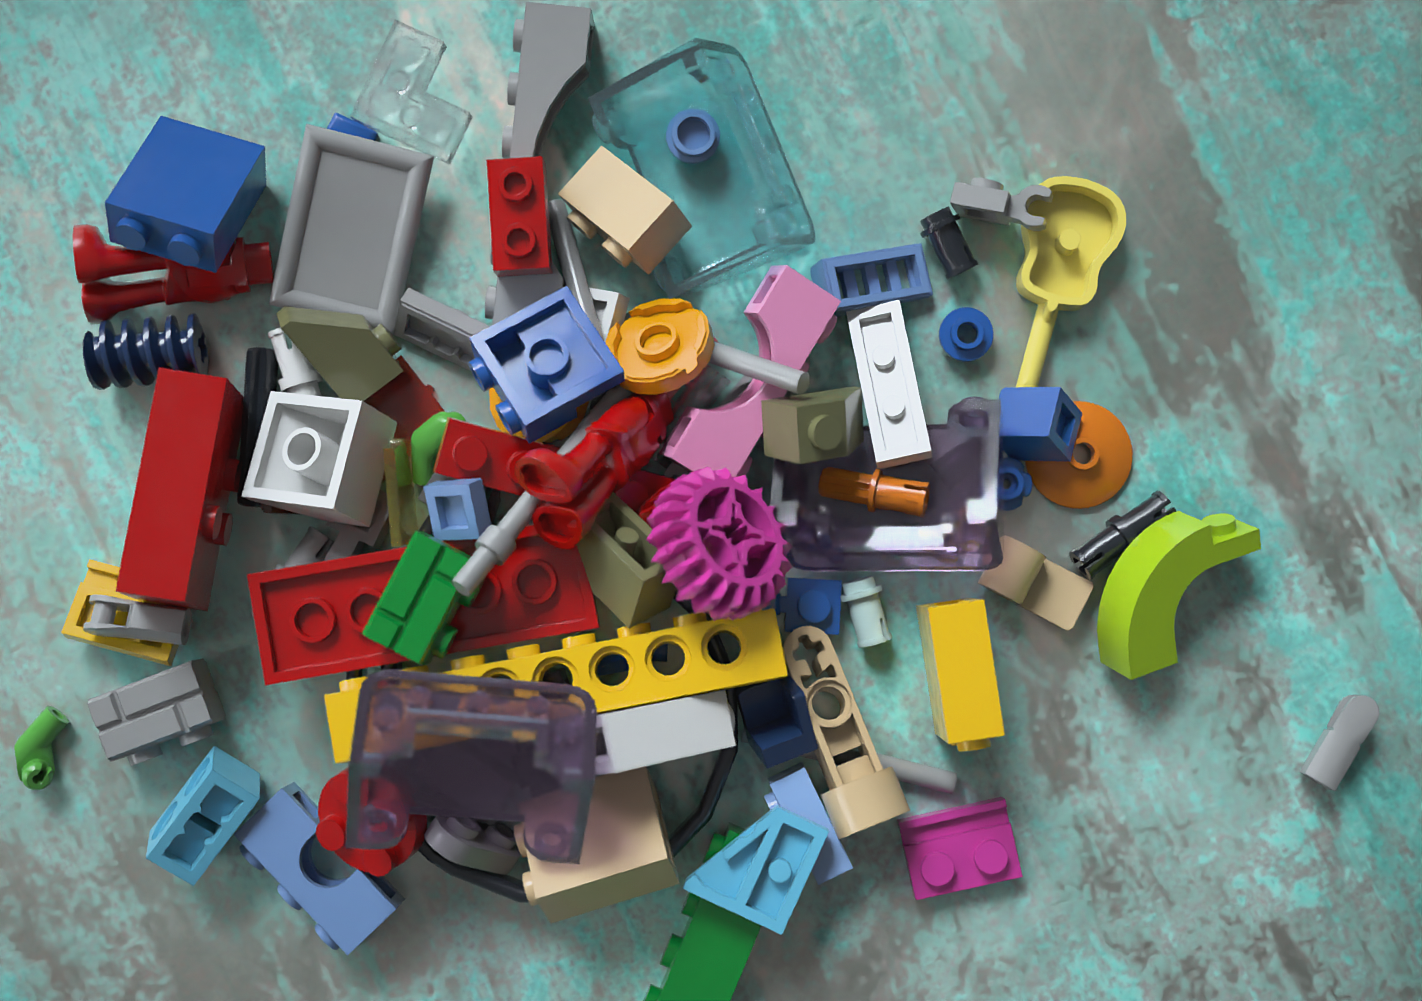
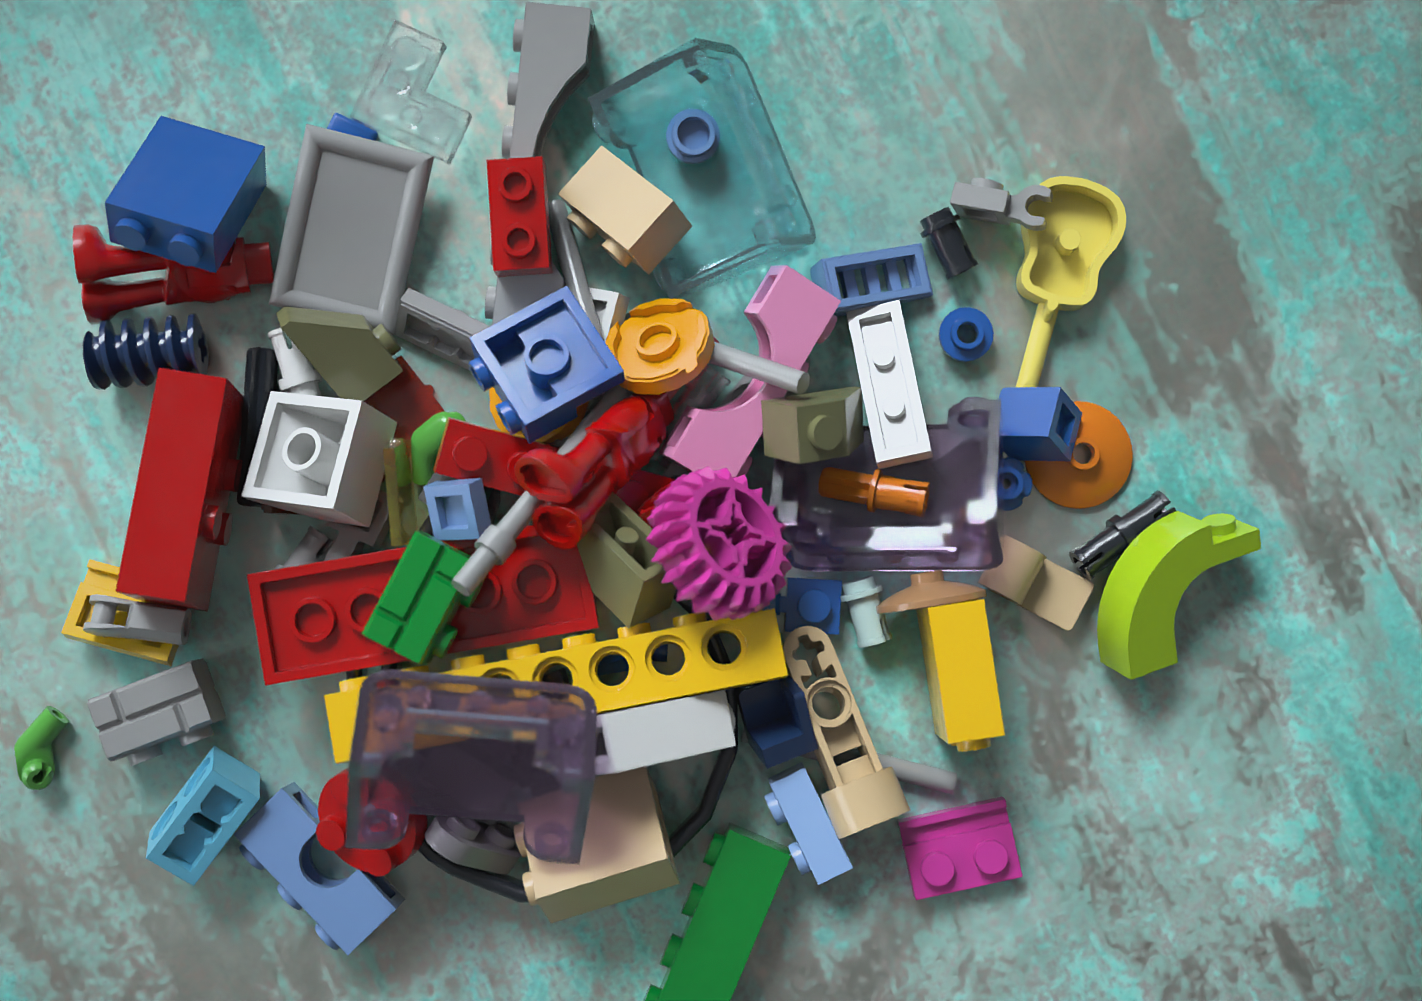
medium azure wing [683,805,829,935] -> none
light grey bar [1299,695,1380,791] -> none
none -> medium nougat dish [876,569,987,614]

